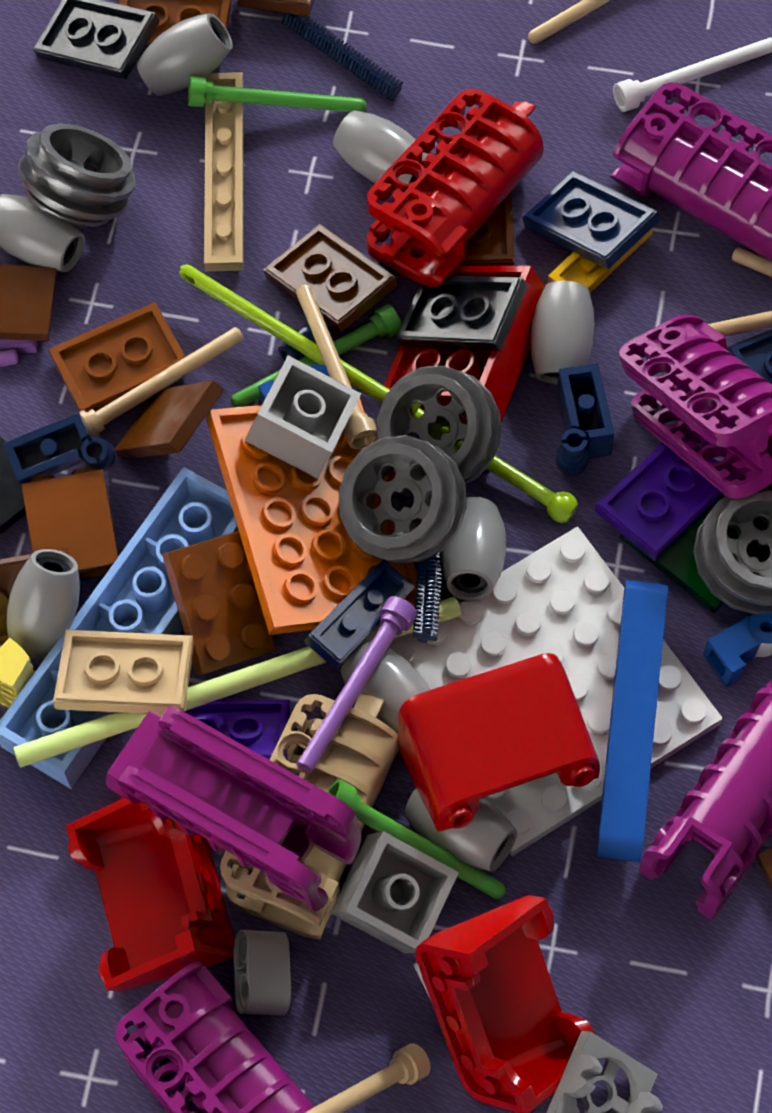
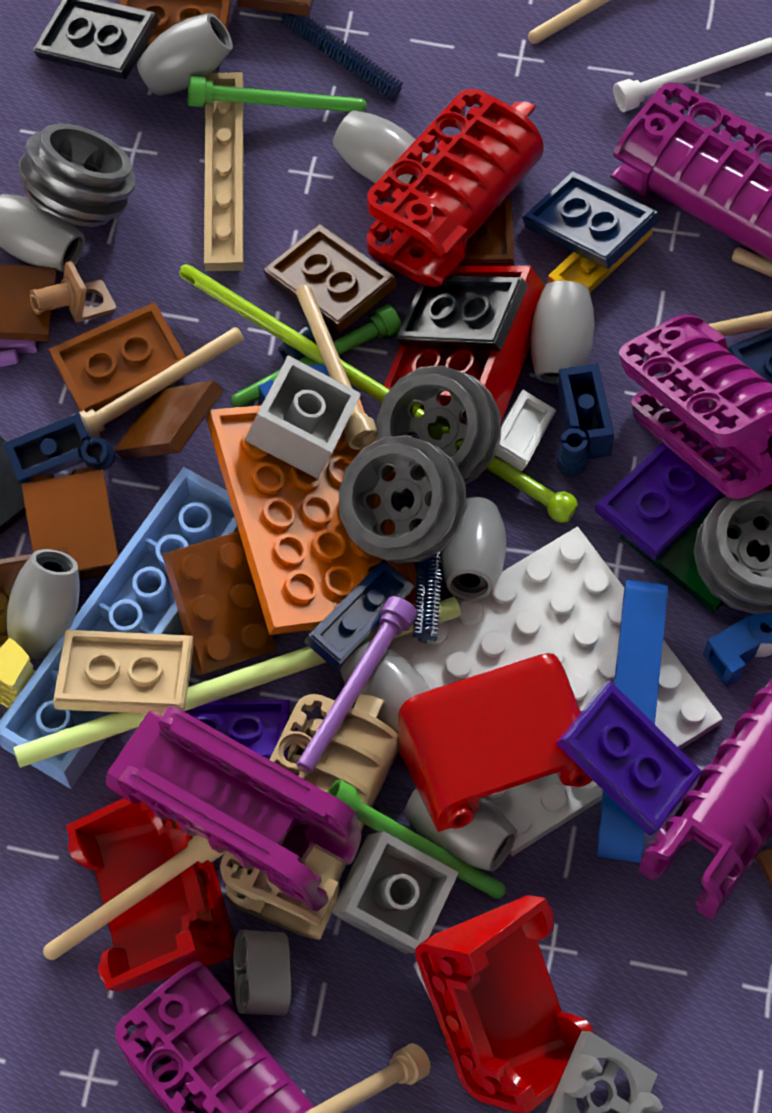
none -> medium nougat bracket [30,261,116,323]
none -> tan piece [43,834,225,960]
none -> white tile [495,390,556,472]
none -> dark purple tile [556,681,702,835]

